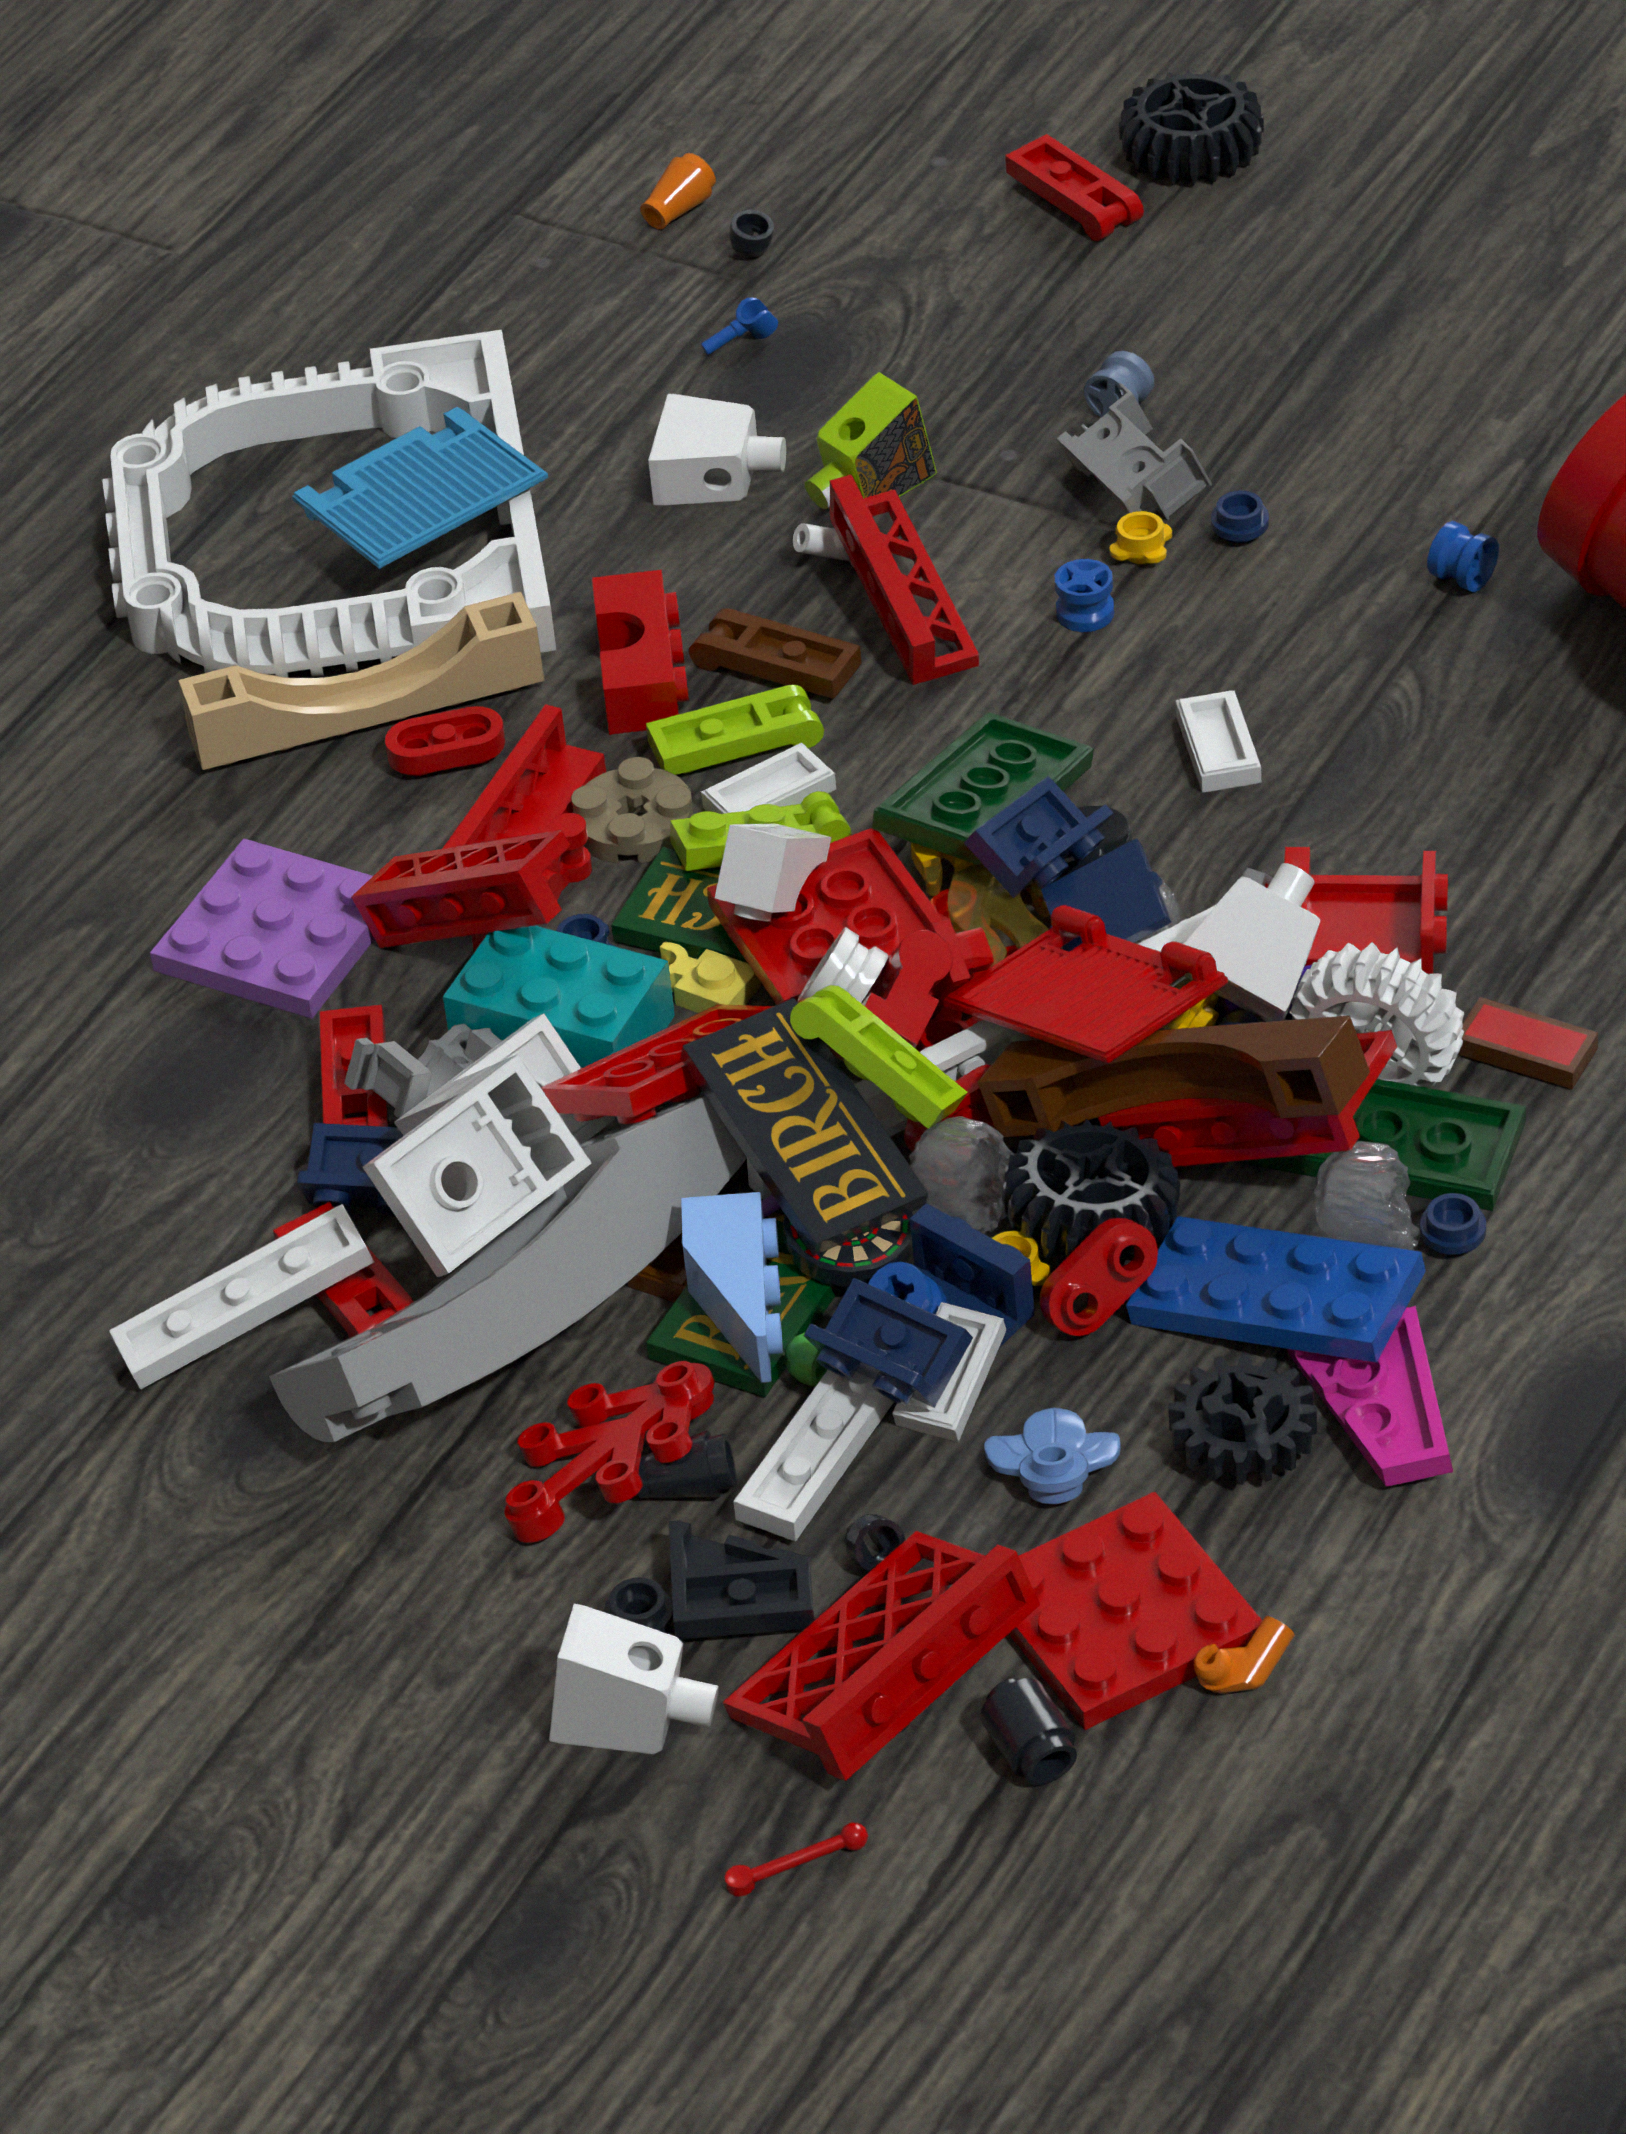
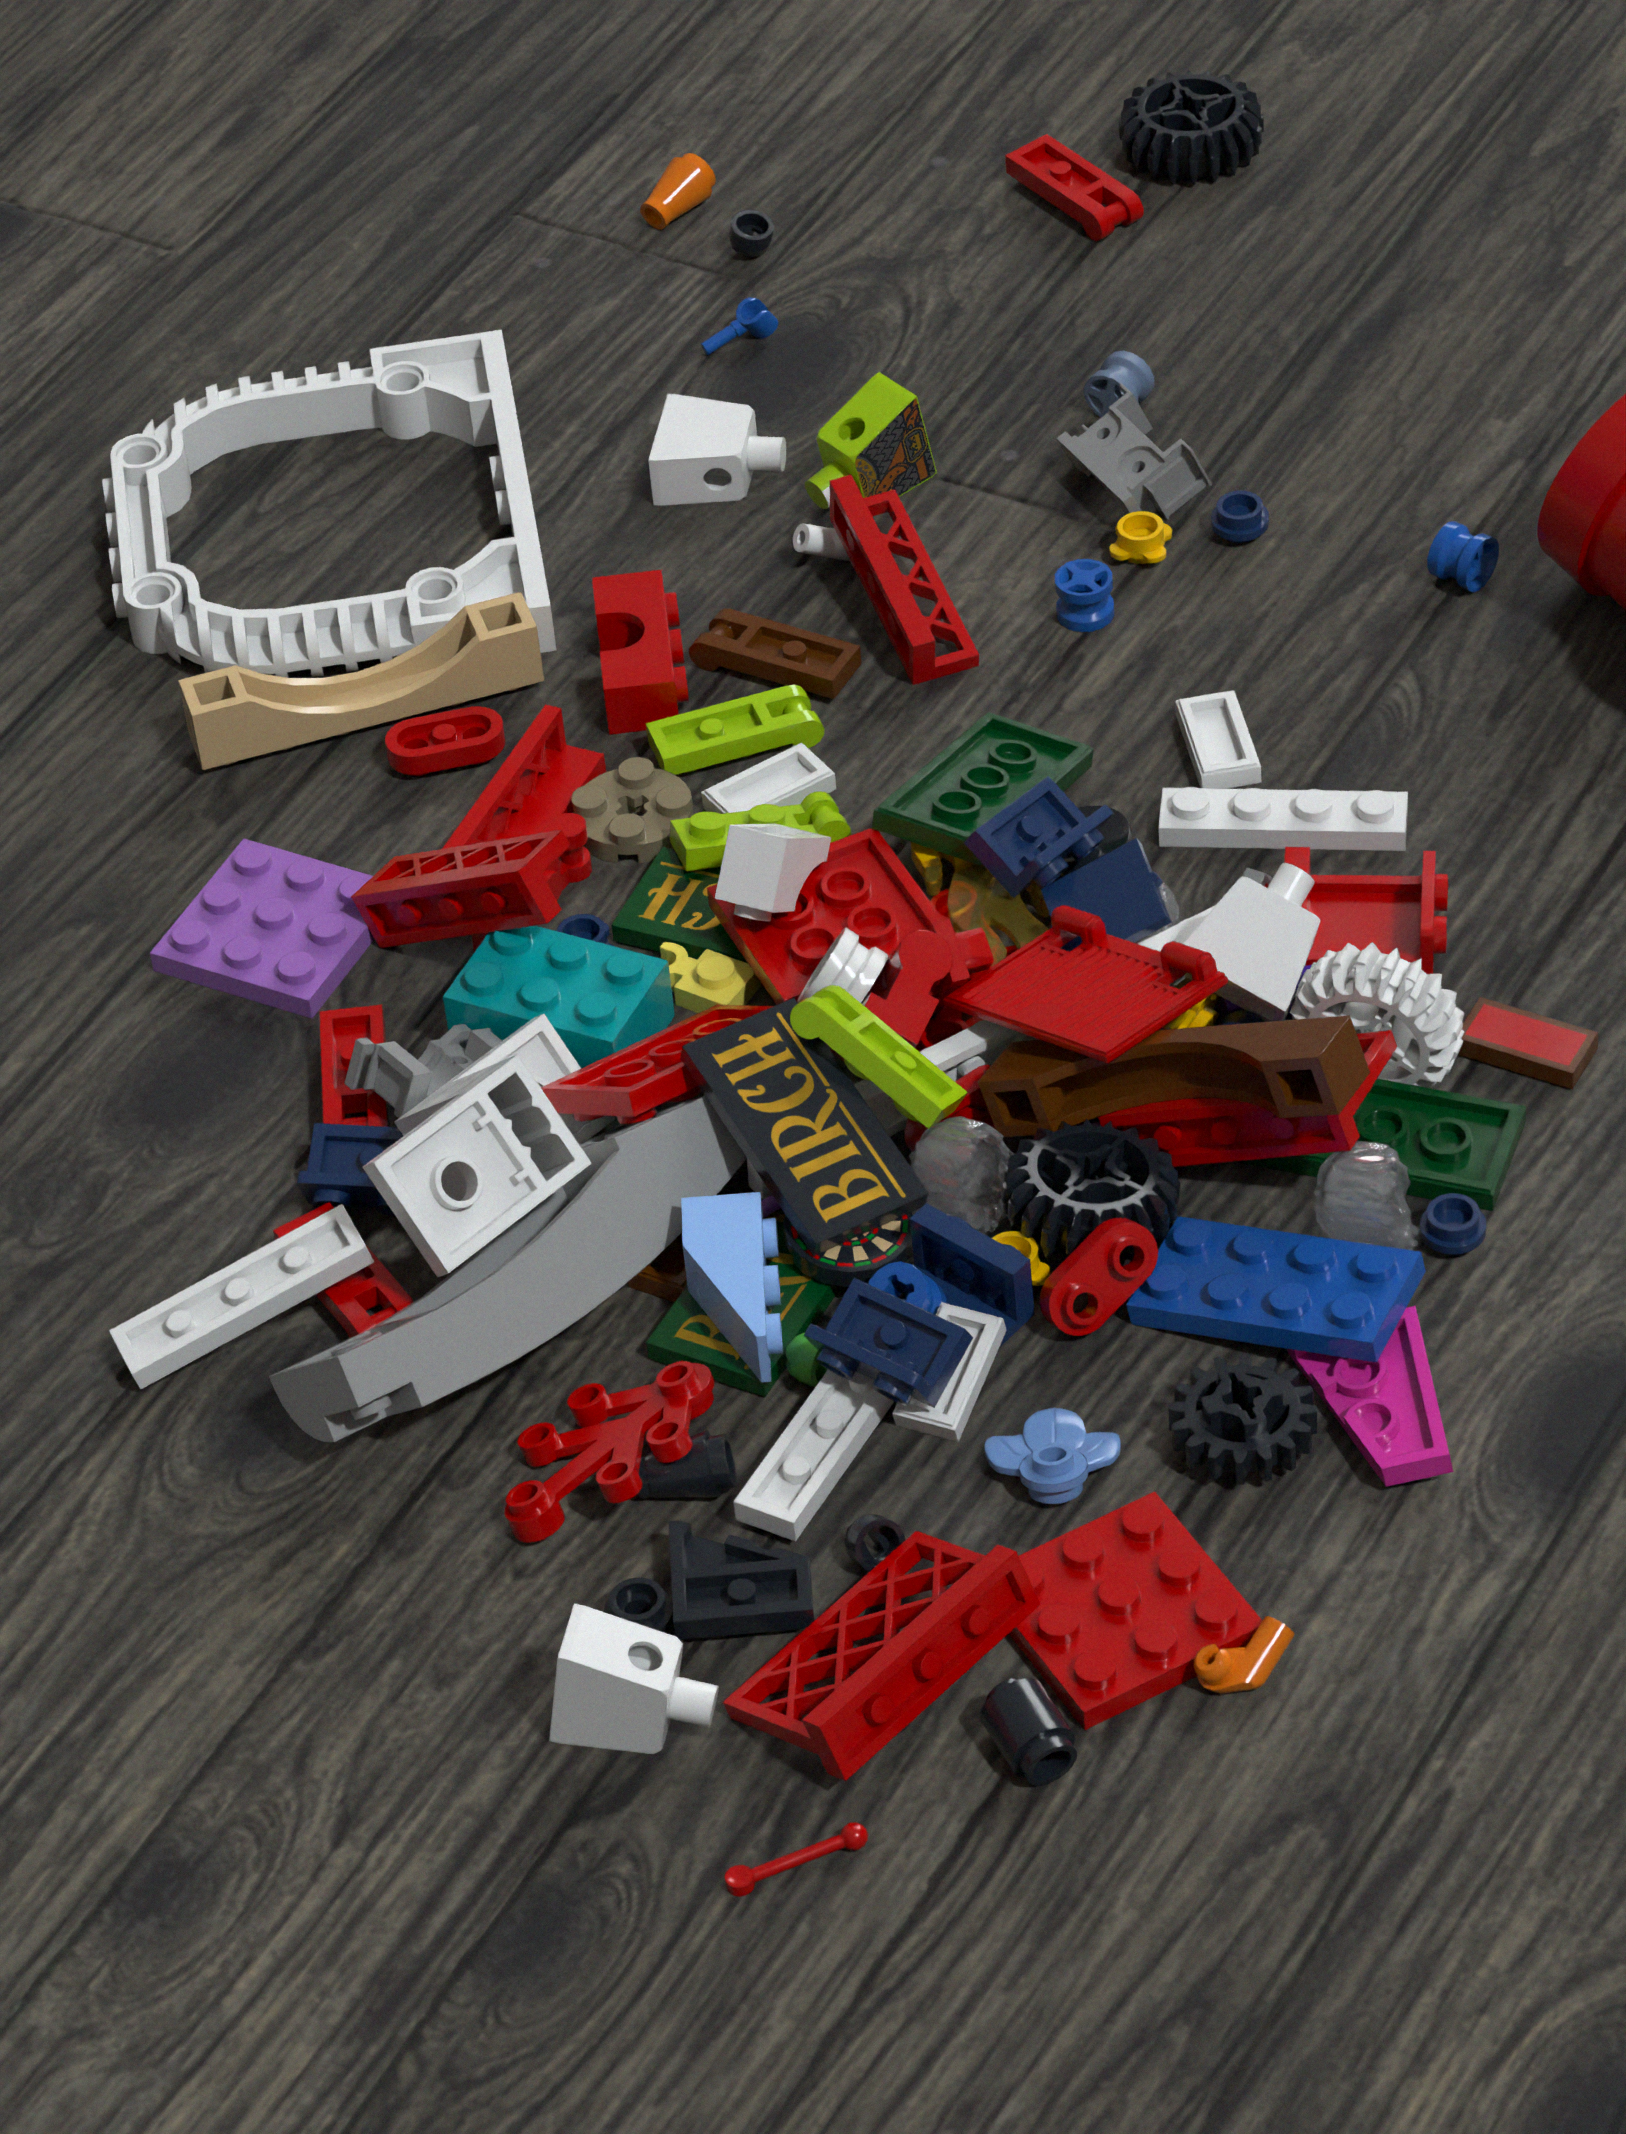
dark azure window [292,407,548,569] -> none
none -> white plate [1158,787,1408,851]

